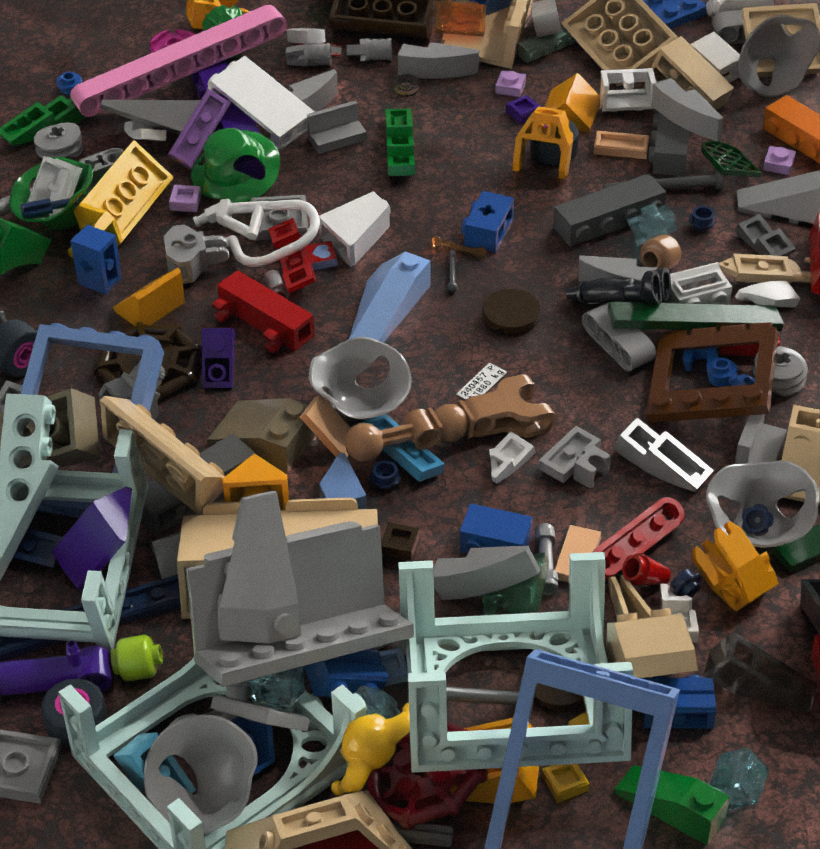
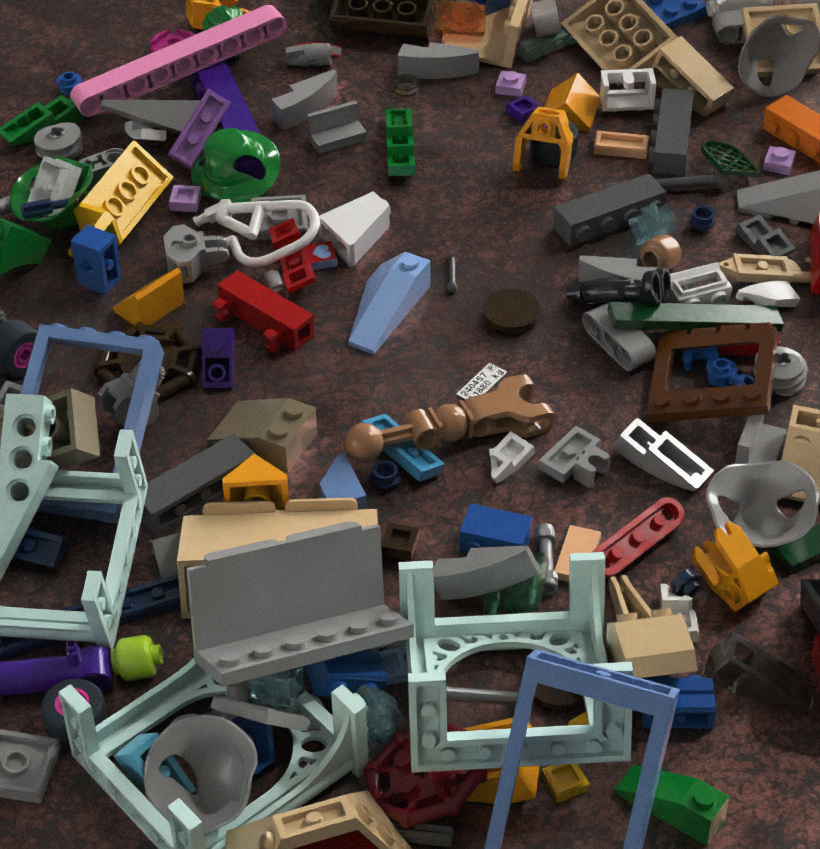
dark purple slope [51,486,132,591] -> none
tan slope [100,396,225,515] -> none
white panel [207,56,314,152] -> none
light grey wedge [216,491,301,644] -> none
white beam [287,28,326,44] -> none
light nougat tile [300,395,351,457] -> none
light grey piece [309,337,412,422] -> none
yellow piece [331,703,410,796] -> none
light grey hinge [347,38,392,62] -> none
clear orange hinge [431,236,487,259] -> none
blue brick [461,191,514,253] -> none
red cone [622,553,671,585] -> none
light grey slope [651,78,723,141] -> none
white hinge [691,32,740,82] -> none
clear light blue brick [709,747,769,810] -> none
dark blue plate [742,504,774,536] -> none

